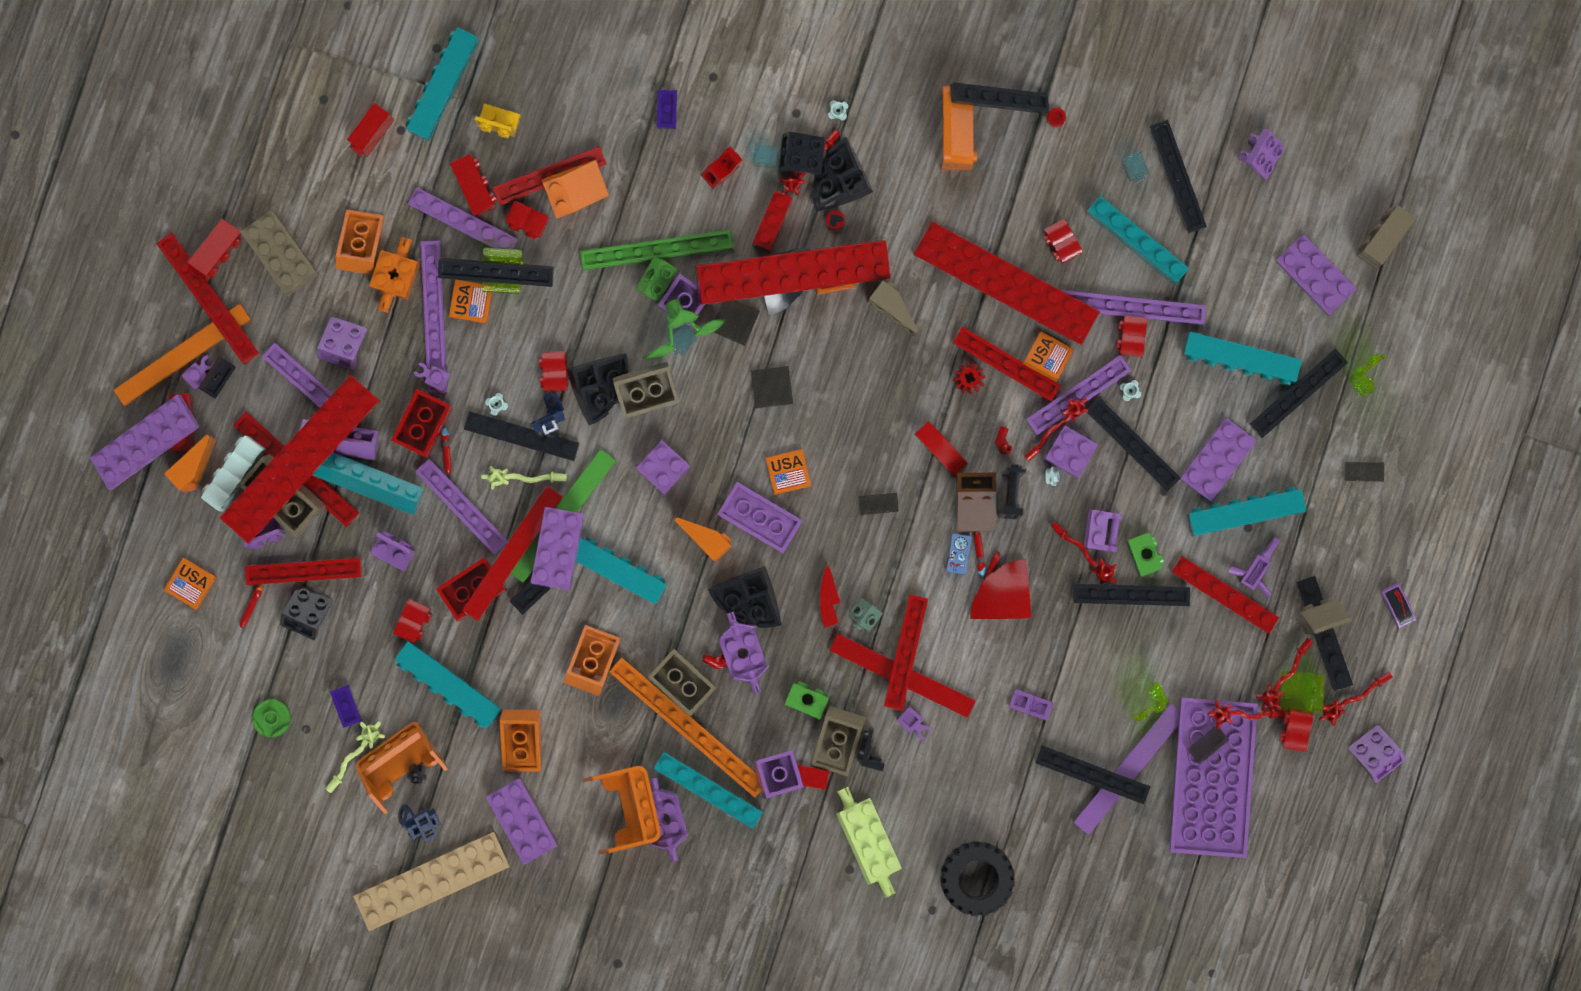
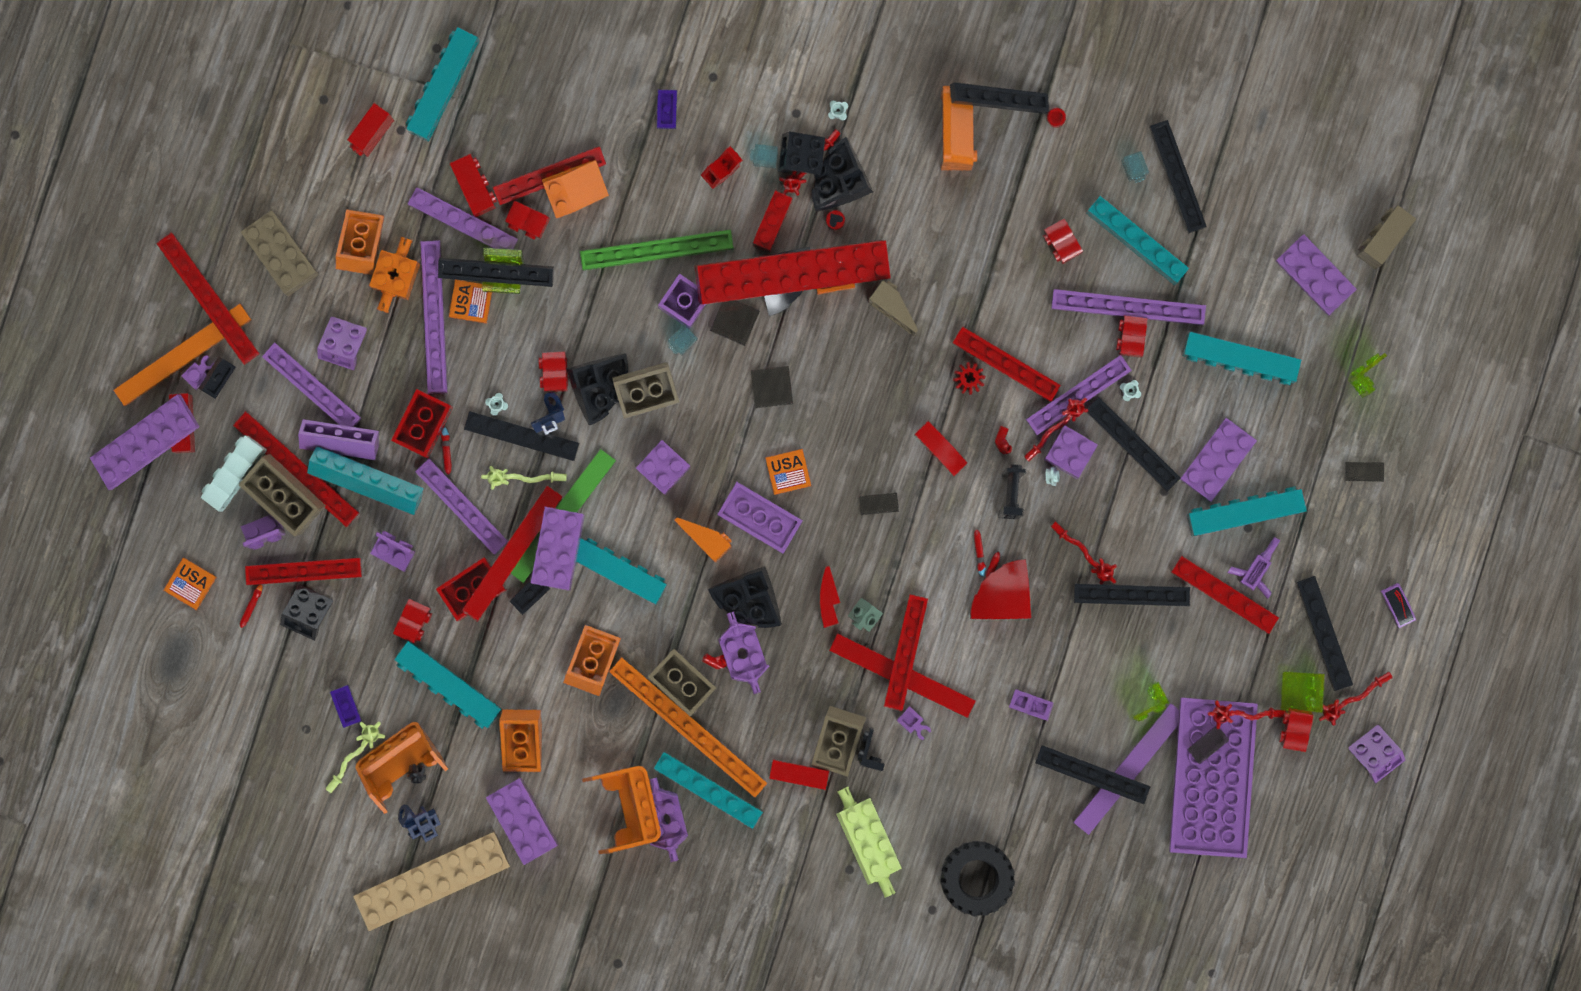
orange slope [164,435,217,493] -> none
red brick [187,219,242,281] -> none
red plate [220,375,380,544] -> none
bright green tile [252,699,291,737] -> none
medium lavender plate [414,363,451,391] -> none
yellow bracket [474,103,521,138] -> none
bright green brick [635,257,677,302] -> none
bright green plant [642,299,725,359] -> none
medium lavender brick [753,750,803,799] -> none
bright green brick [785,681,829,719] -> none
red plate [913,222,1100,346] -> none
medium blue tile [946,534,971,575] -> none
slope [956,472,996,532] -> none
orange tile [1023,331,1074,382] -> none
medium lavender plate [1084,509,1122,553] -> none
bright green brick [1126,533,1164,577] -> none
medium lavender plate [1239,128,1285,179] -> none
black plate [1249,348,1348,439] -> none
red piece [1256,638,1313,711] -> none
dark tan slope [1298,597,1352,635] -> none

